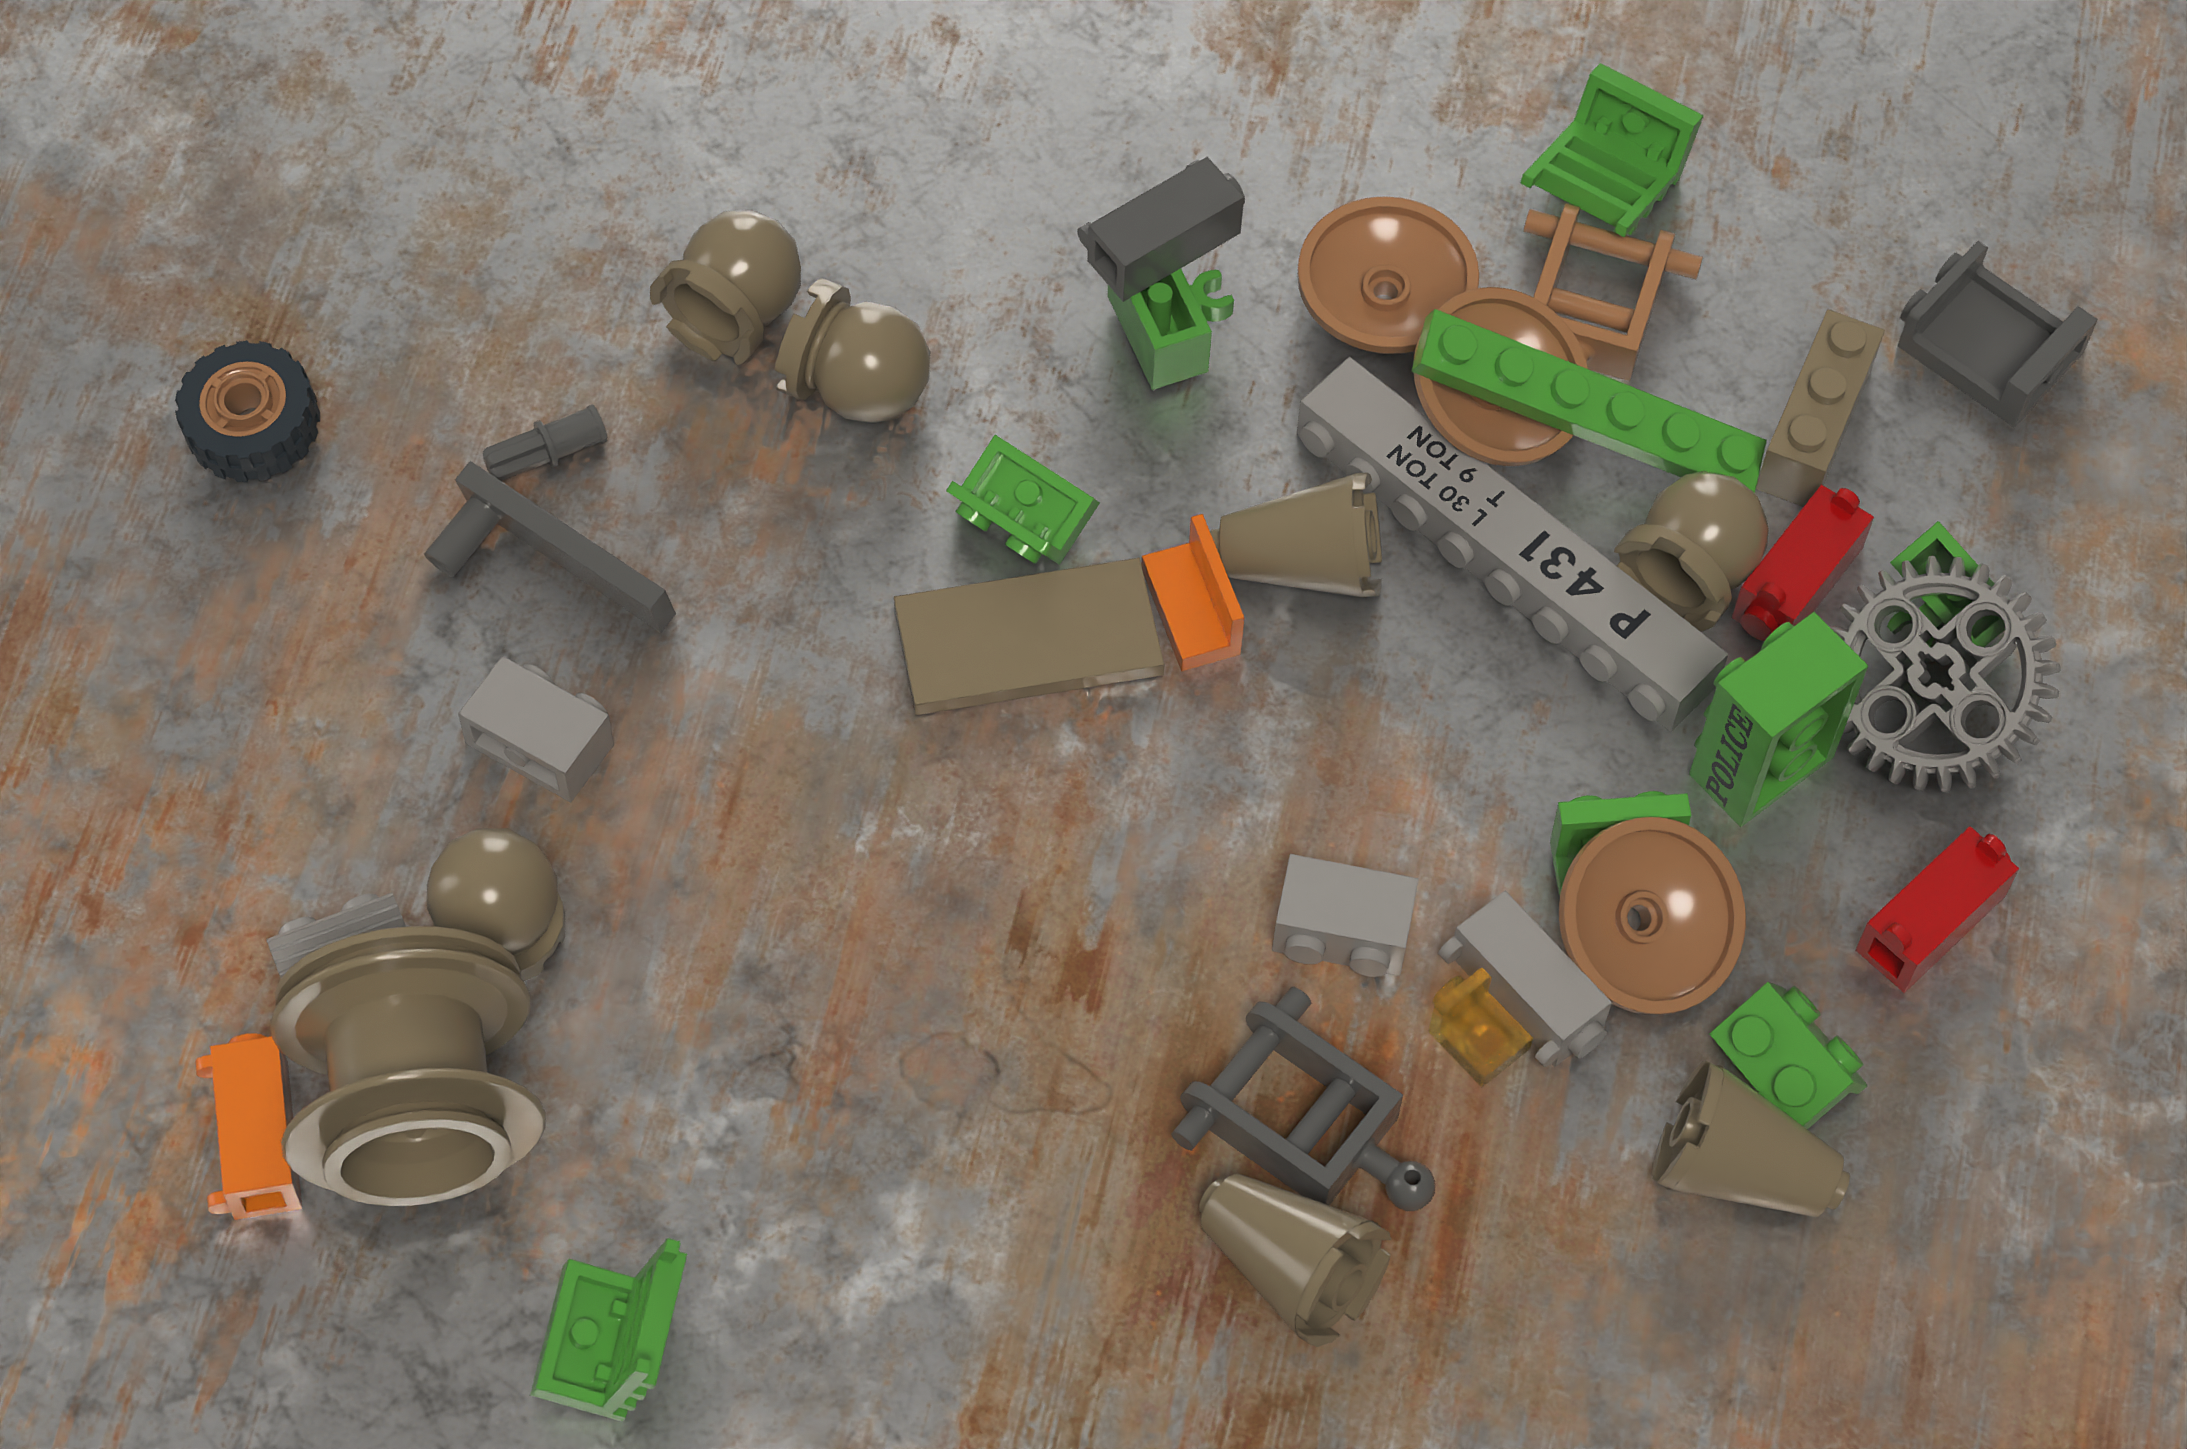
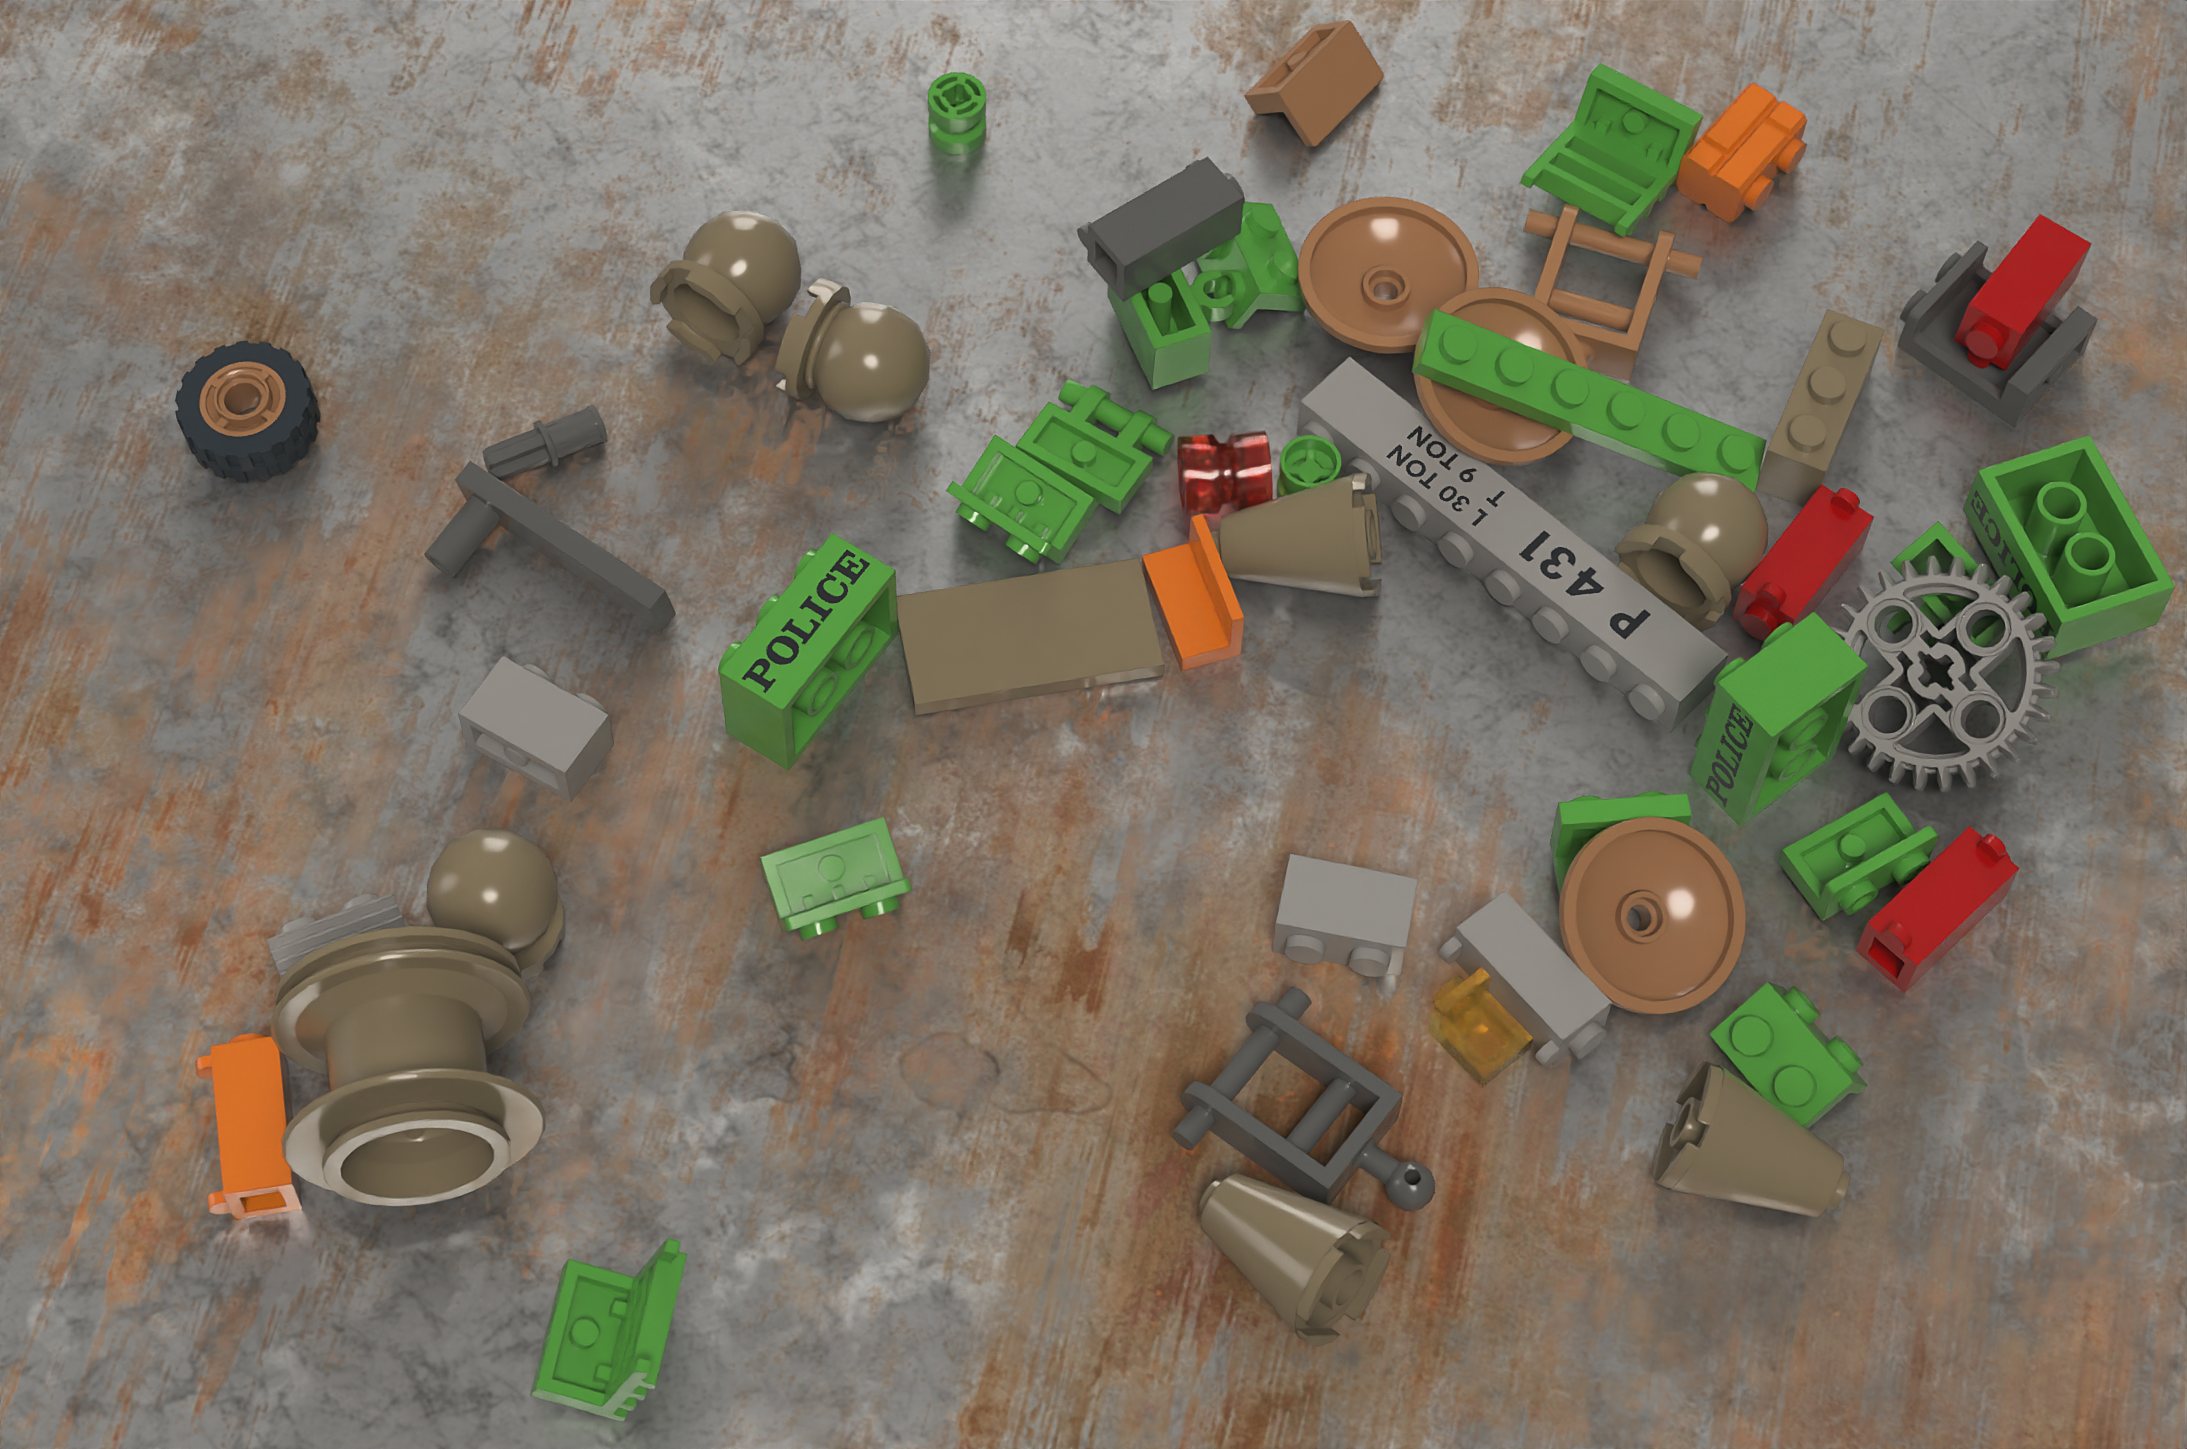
none -> bright green brick [718,533,898,771]
none -> bright green bracket [758,817,912,940]
none -> bright green wheel [928,72,986,155]
none -> bright green plate [1016,379,1175,515]
none -> clear red wheel [1177,430,1273,517]
none -> bright green bracket [1196,202,1306,329]
none -> medium nougat panel [1244,20,1384,147]
none -> bright green wheel [1276,435,1342,498]
none -> orange brick [1675,82,1807,223]
none -> bright green bracket [1778,792,1939,921]
none -> red brick [1954,214,2092,371]
none -> bright green brick [1963,435,2175,660]

